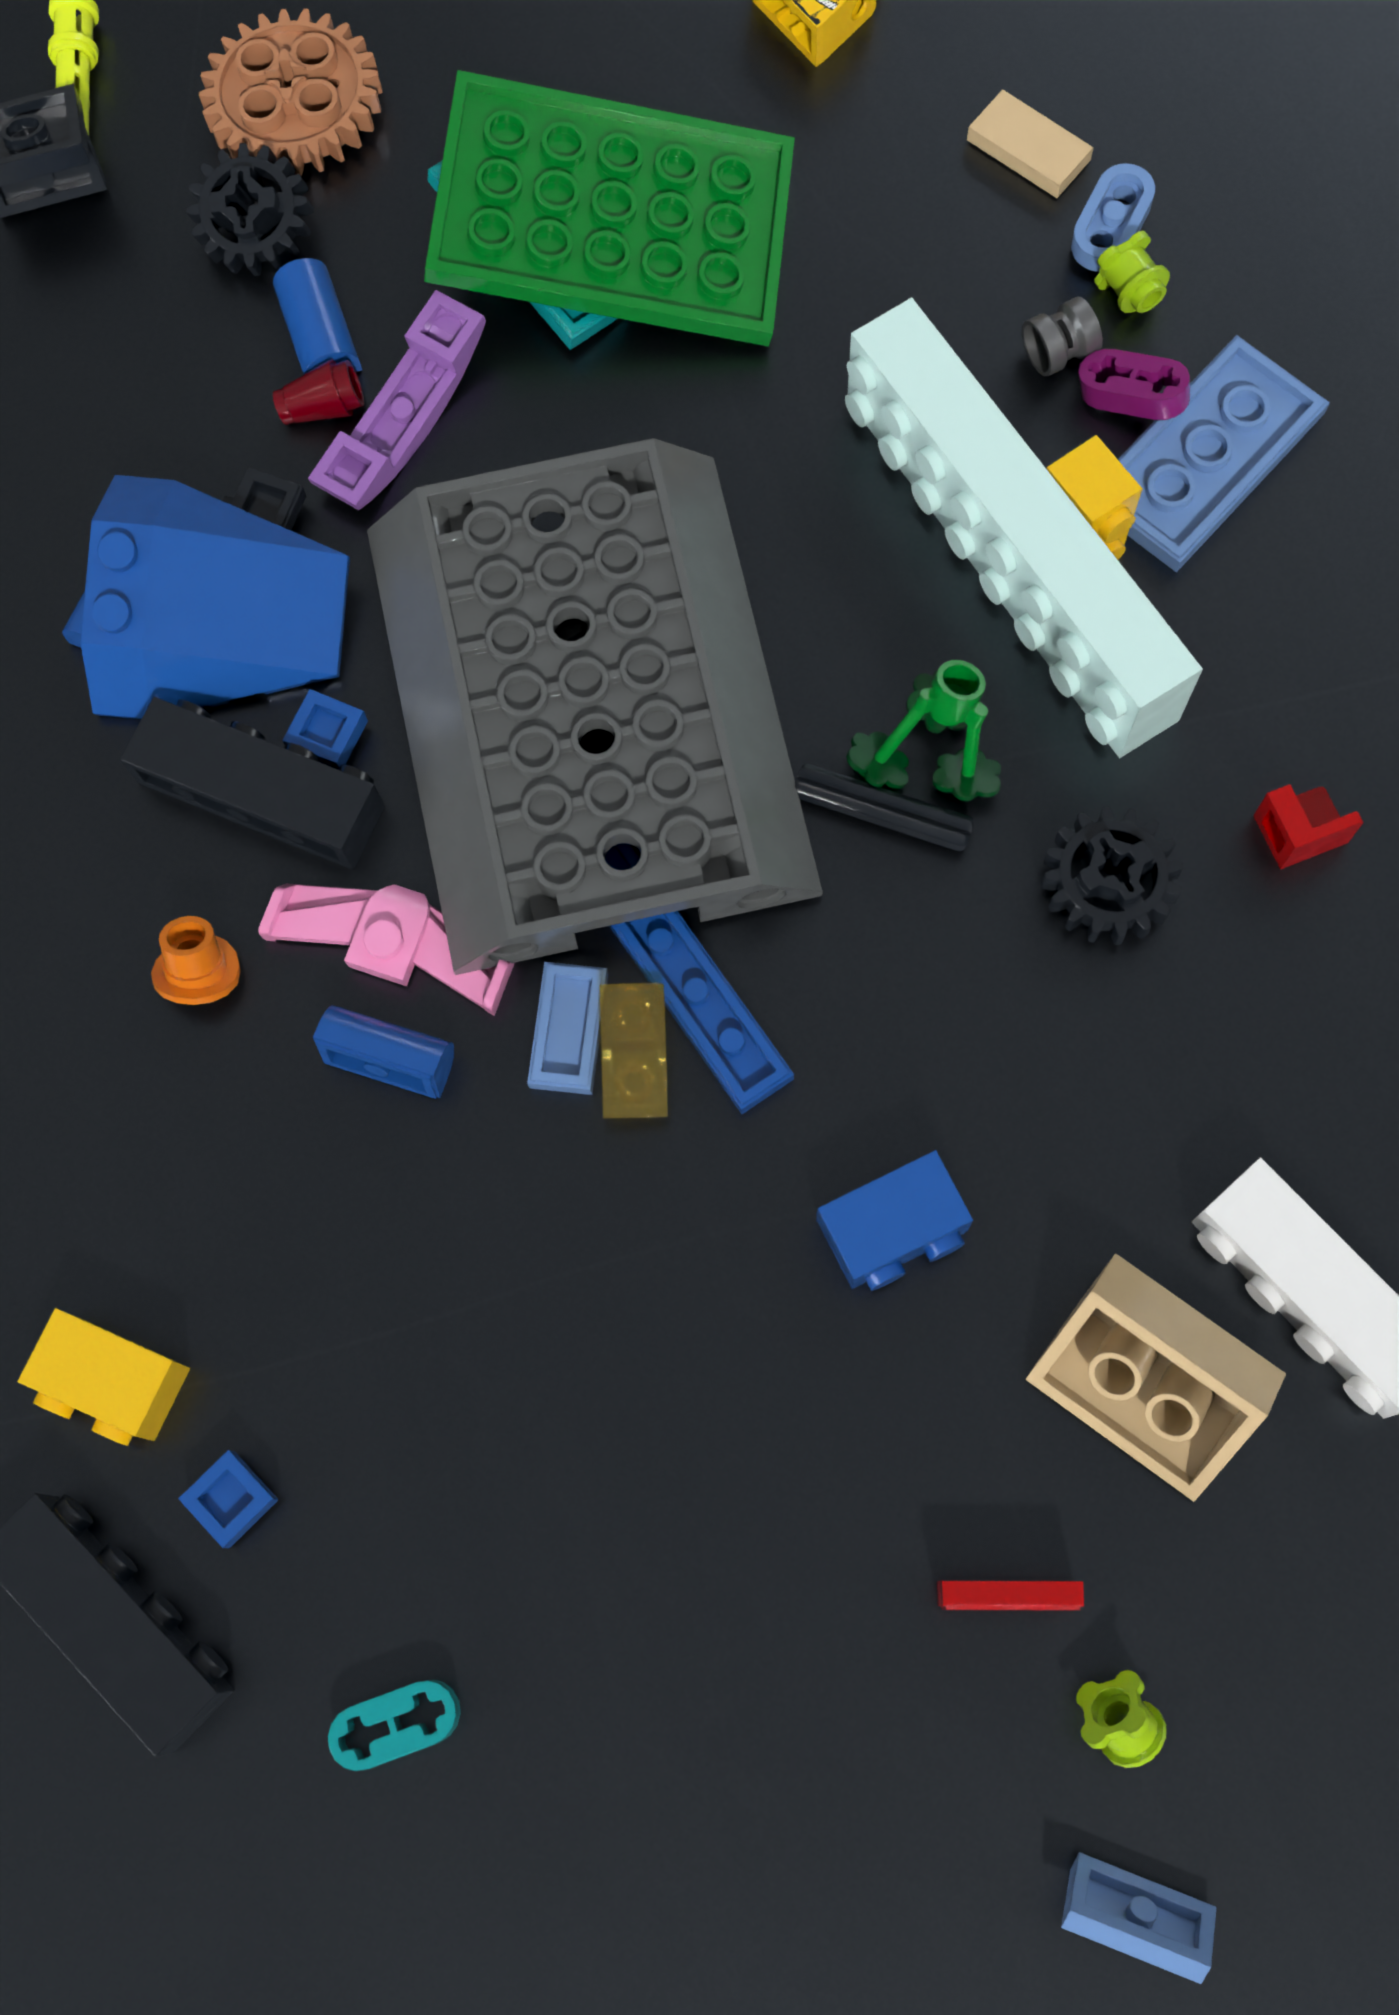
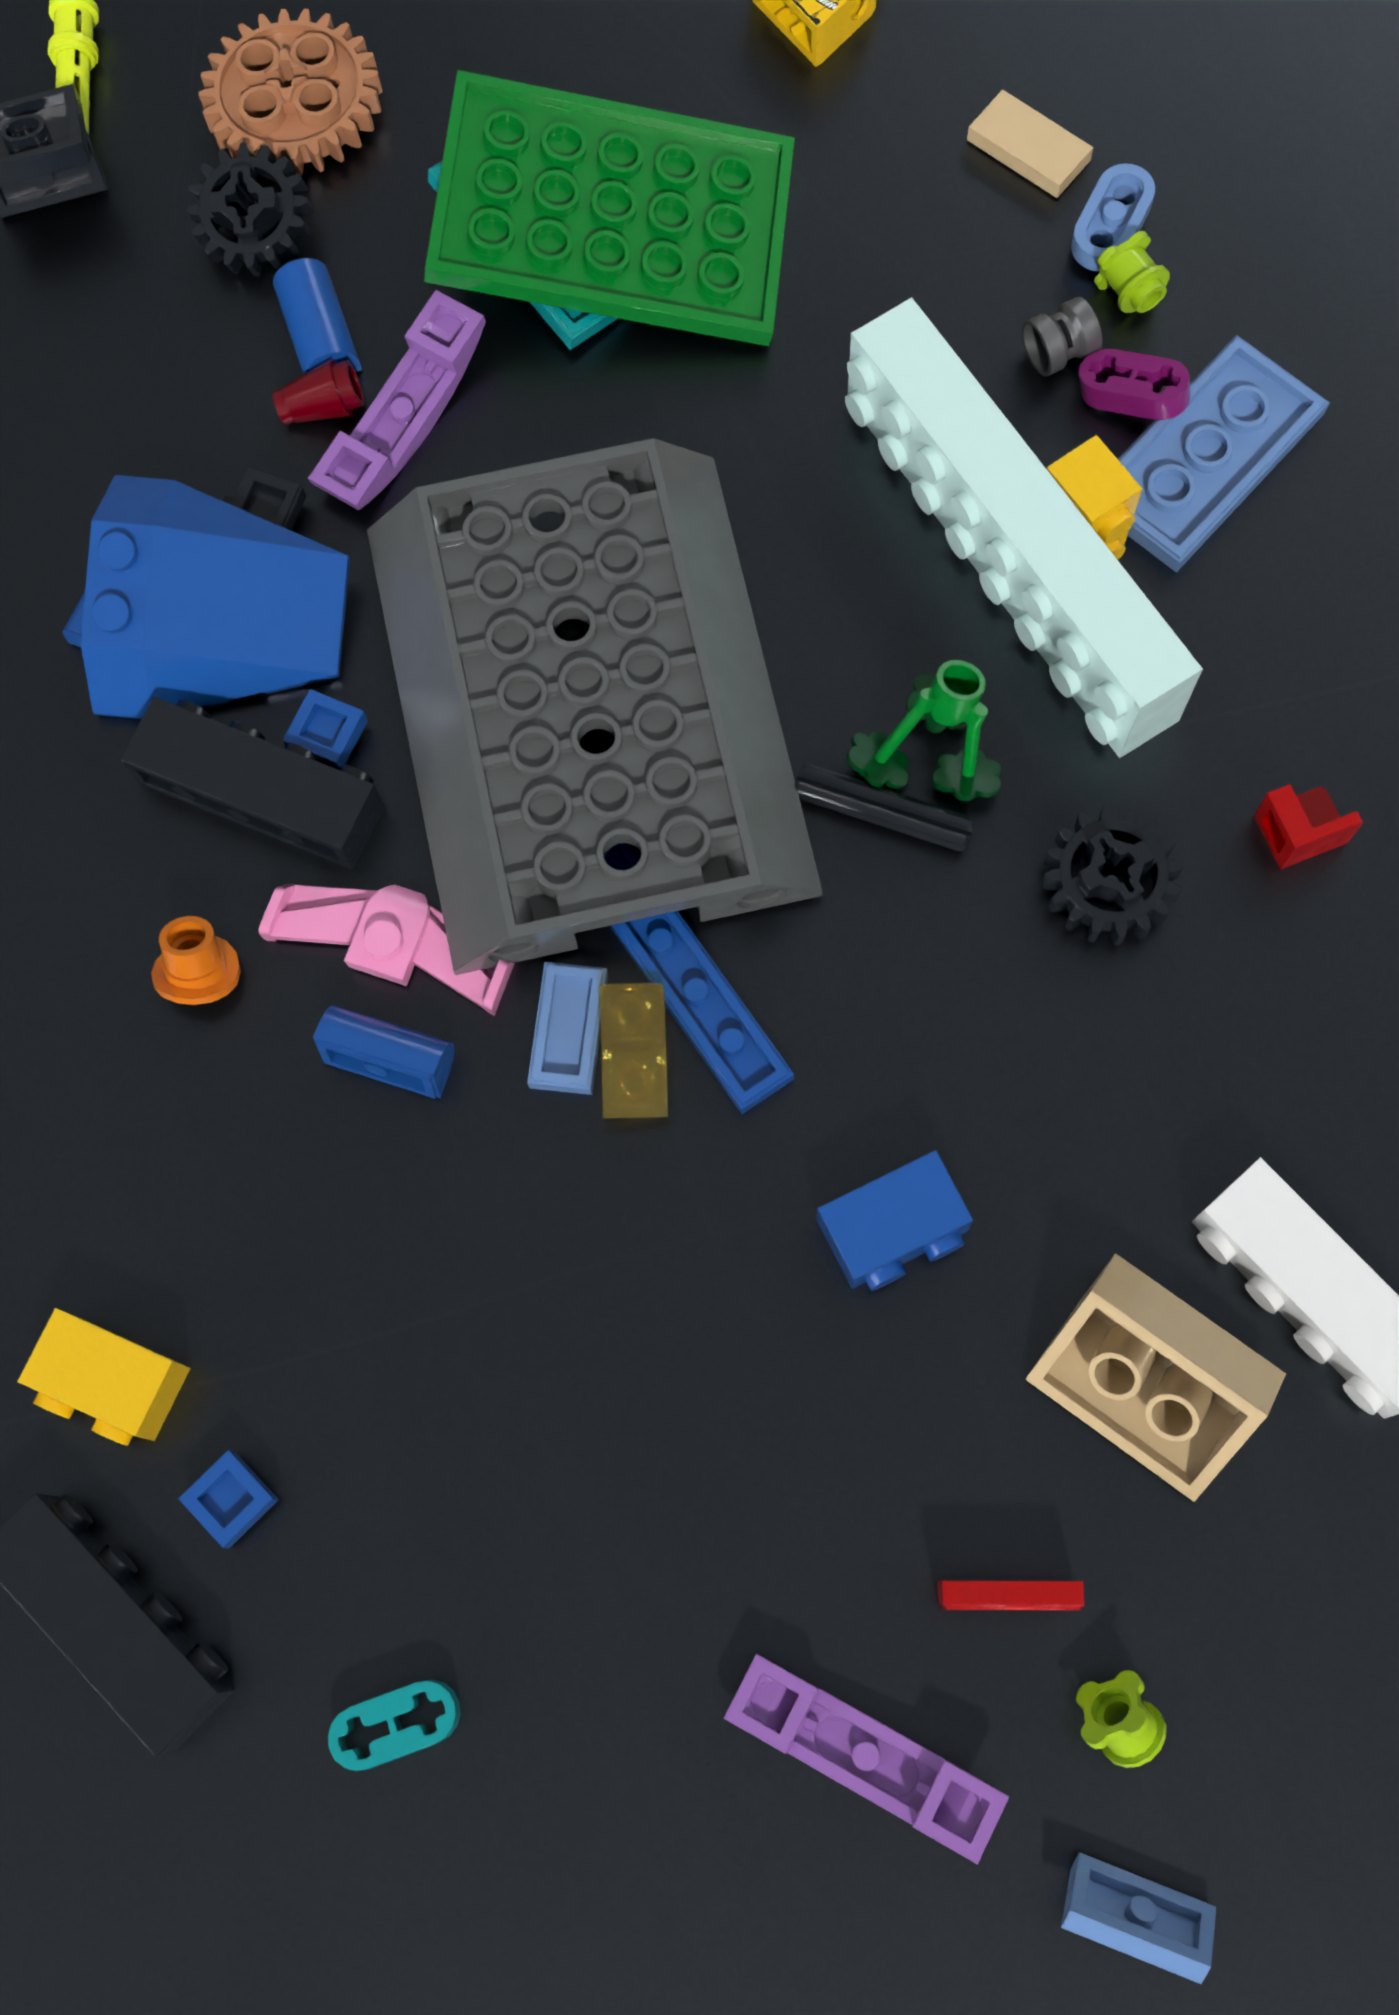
none -> medium lavender slope [723,1654,1009,1865]

